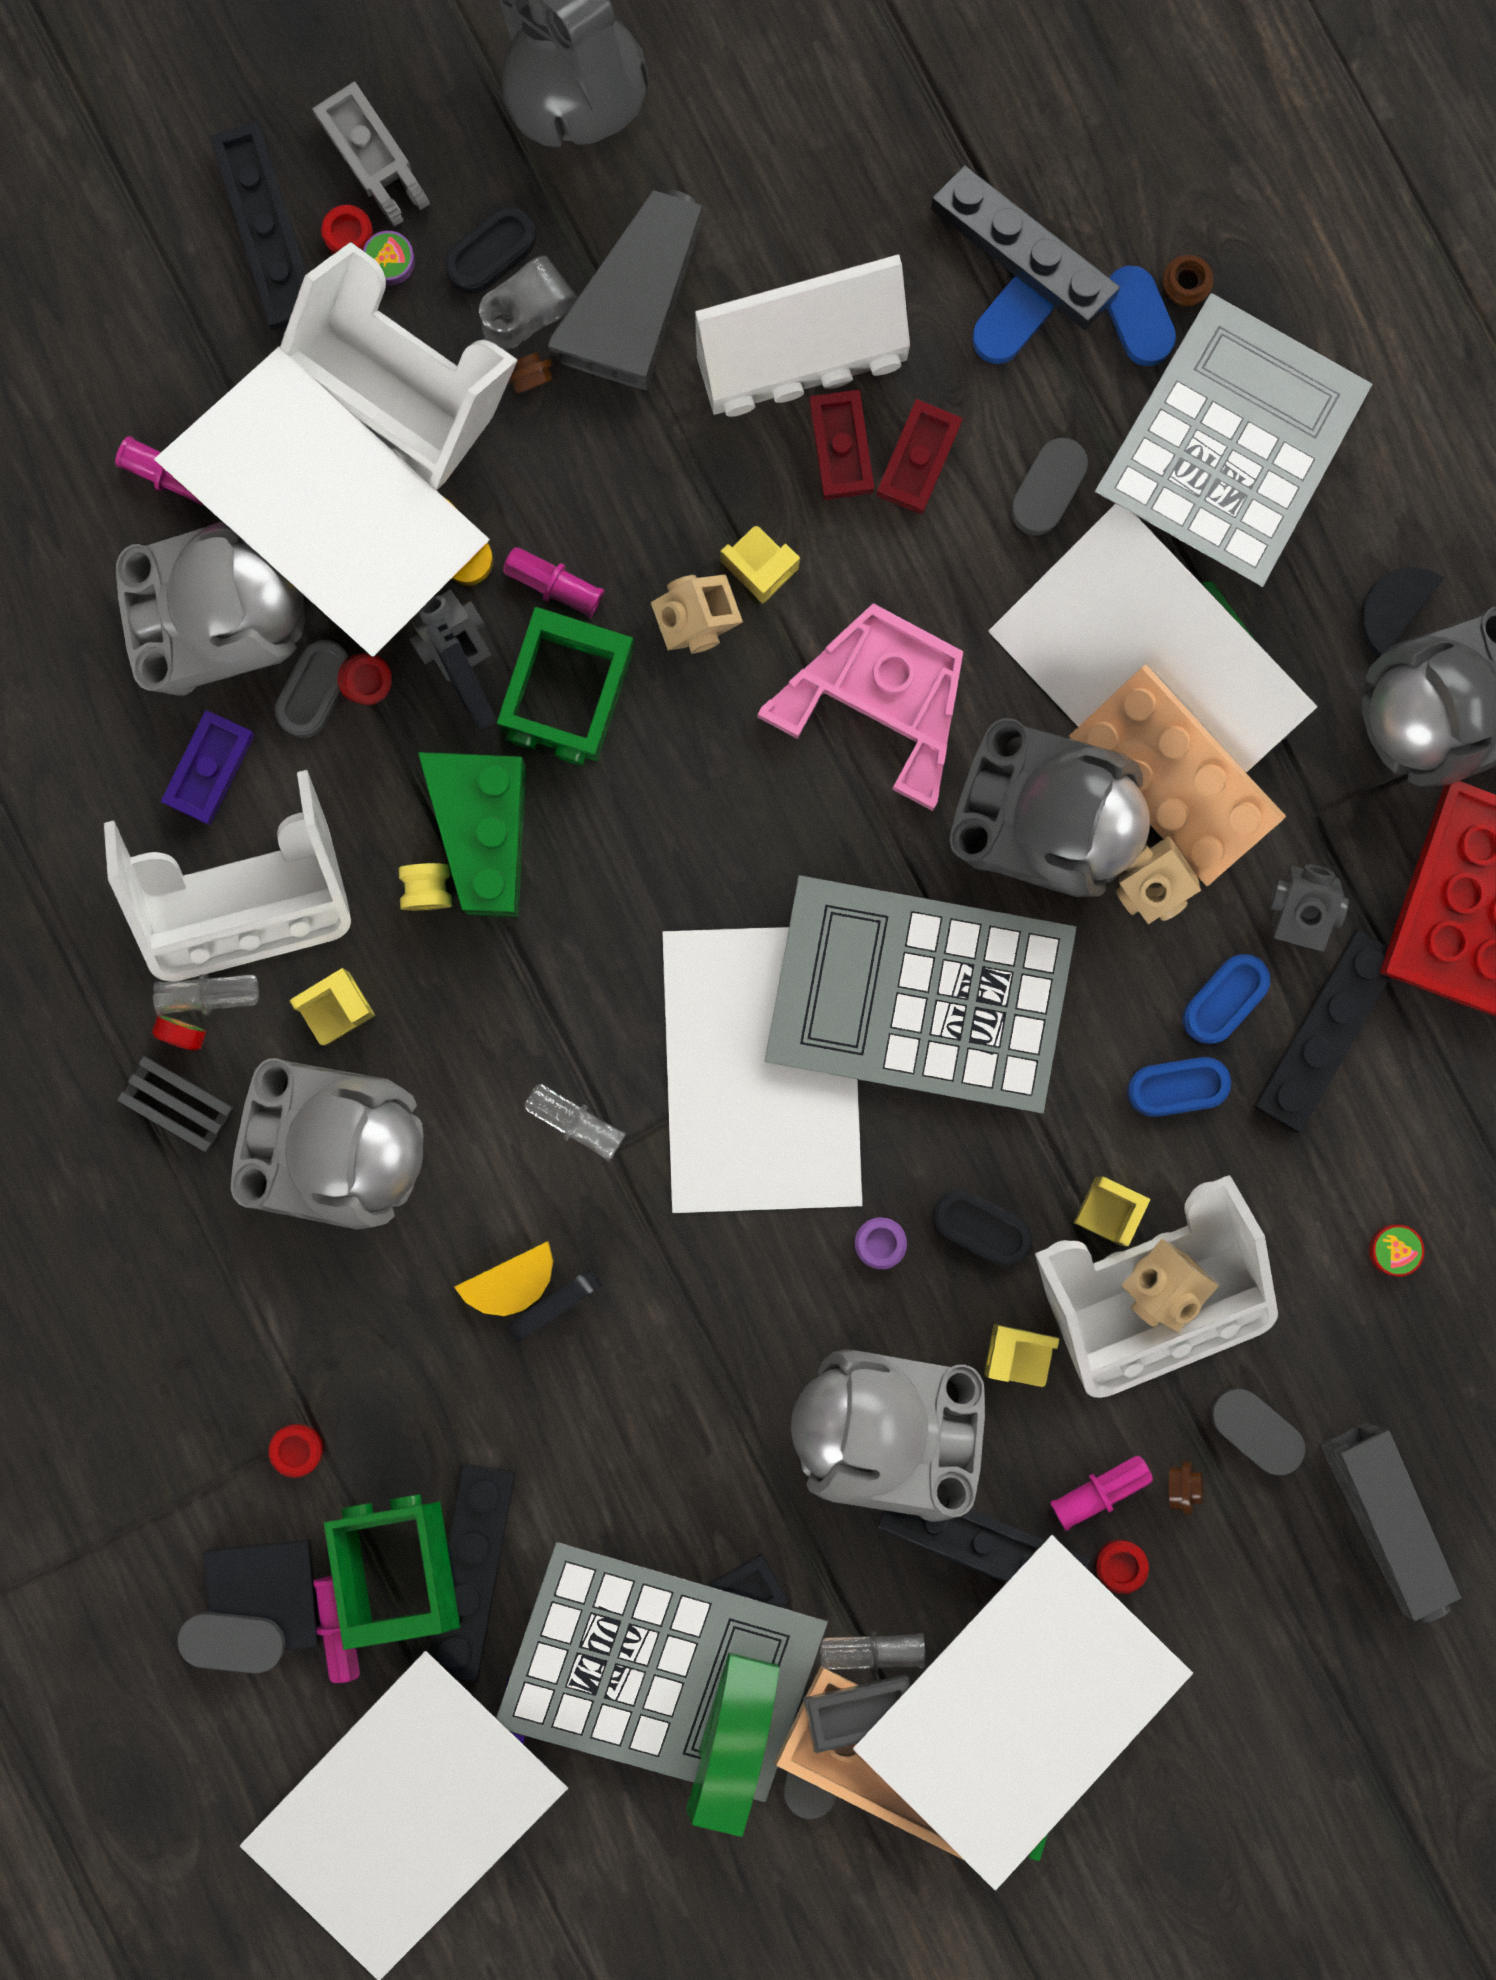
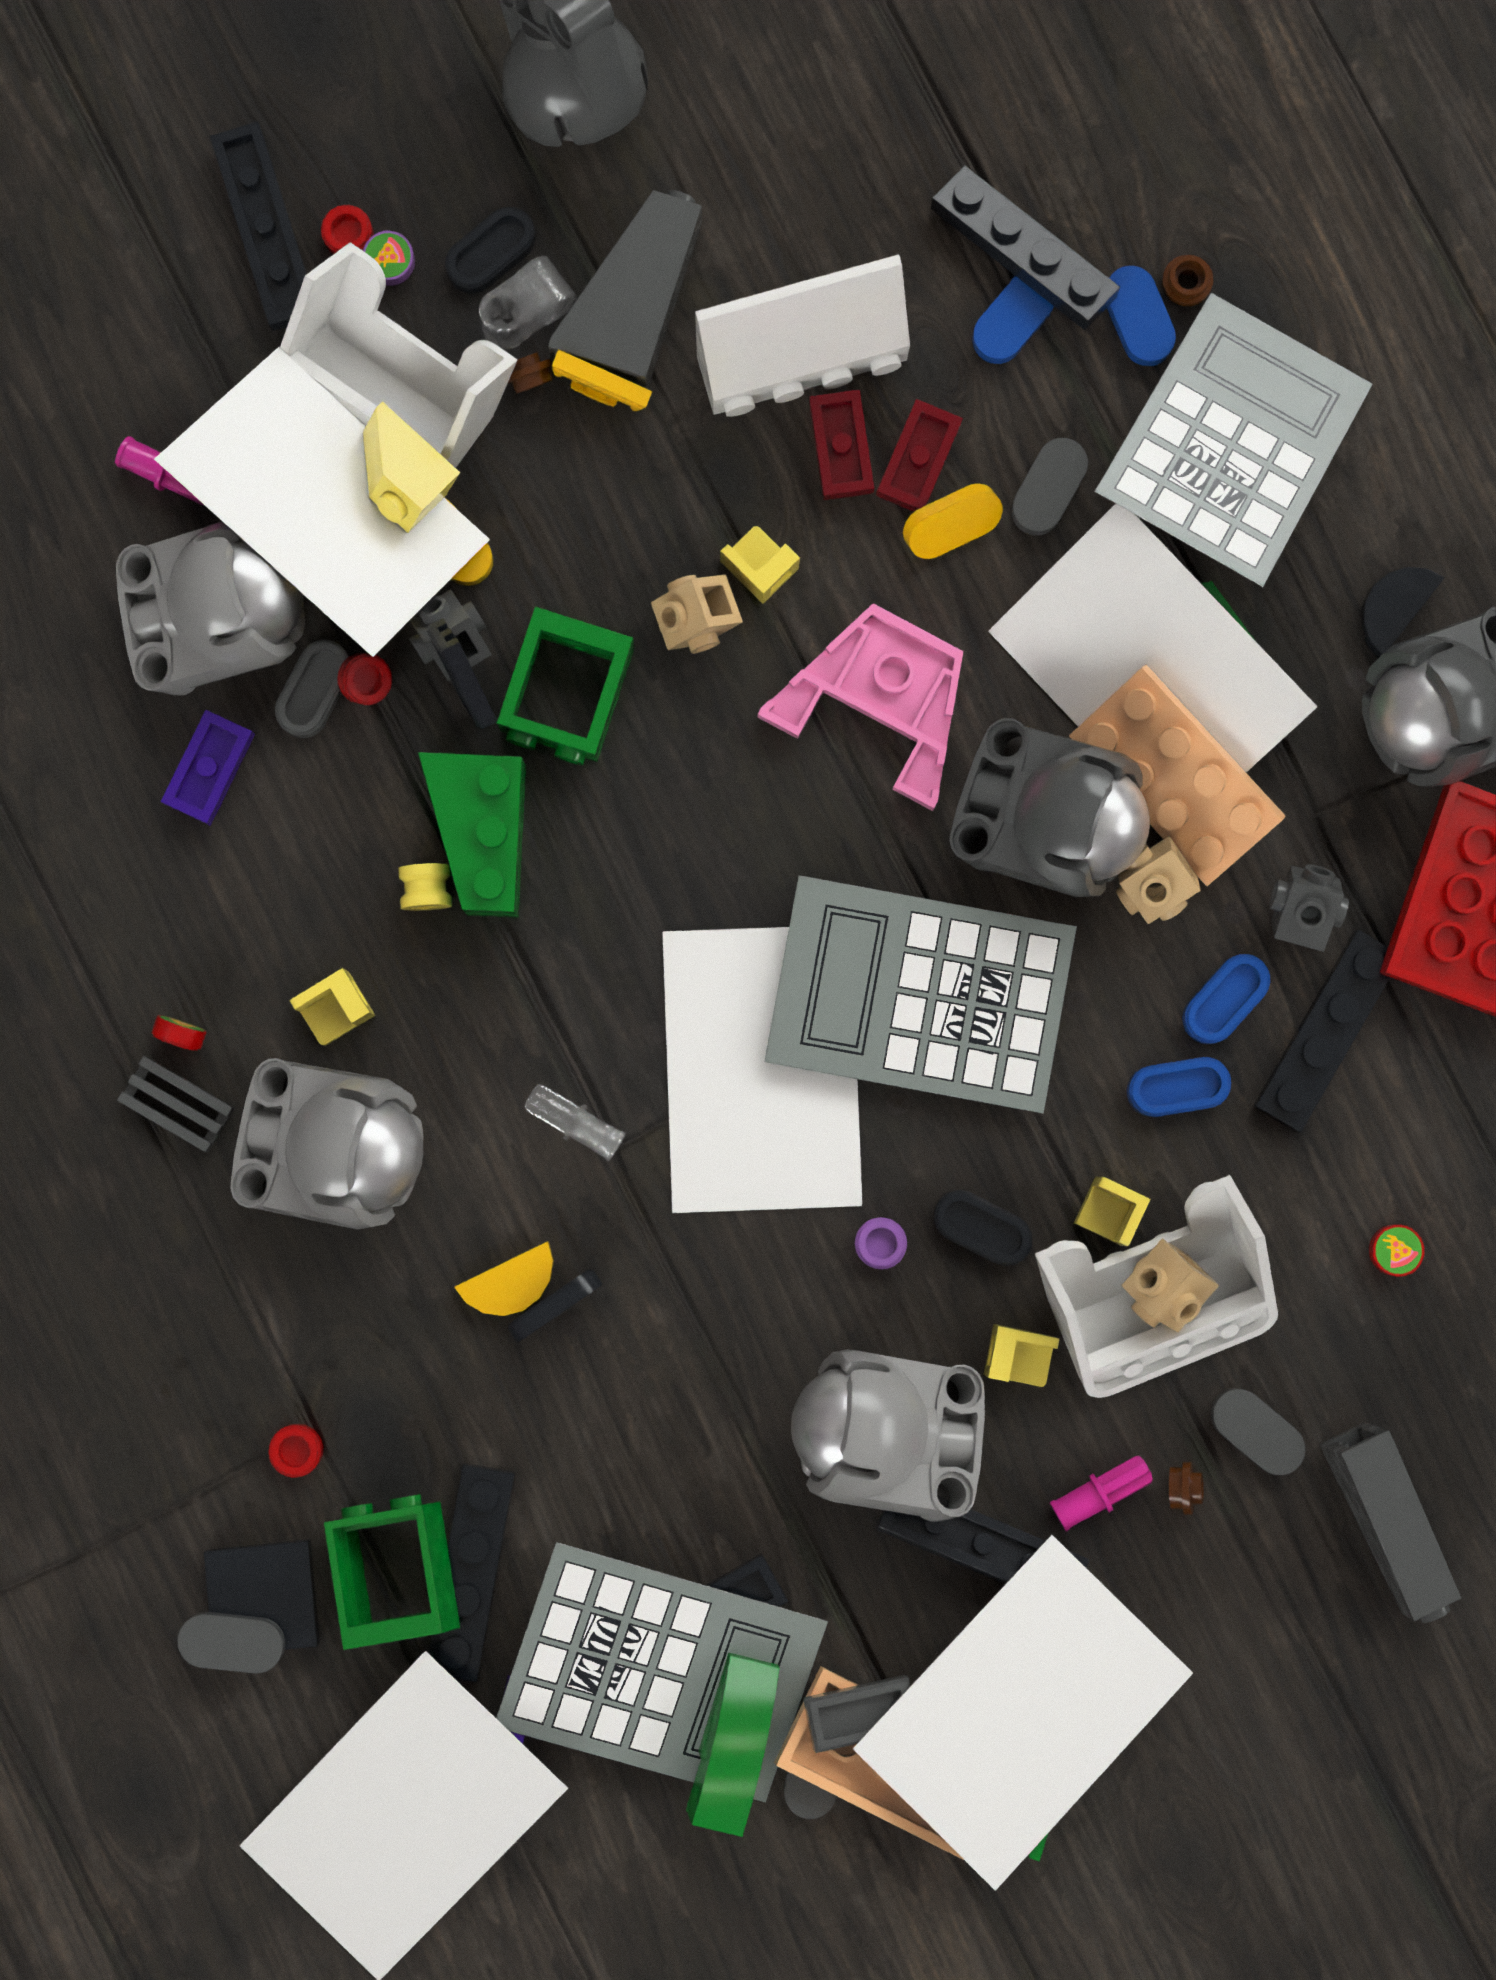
white windscreen [104,770,351,982] -> none
clear axle [153,974,260,1015] -> none
light grey hinge [312,81,430,227] -> none
dark pink axle [313,1576,360,1683] -> none
dark pink axle [503,547,605,619] -> none
clear axle [820,1631,925,1674] -> none
red tile [1094,1539,1149,1594] -> none
none -> light yellow slope [363,401,460,533]
none -> yellow tile [552,349,653,411]
none -> yellow tile [903,484,1003,559]

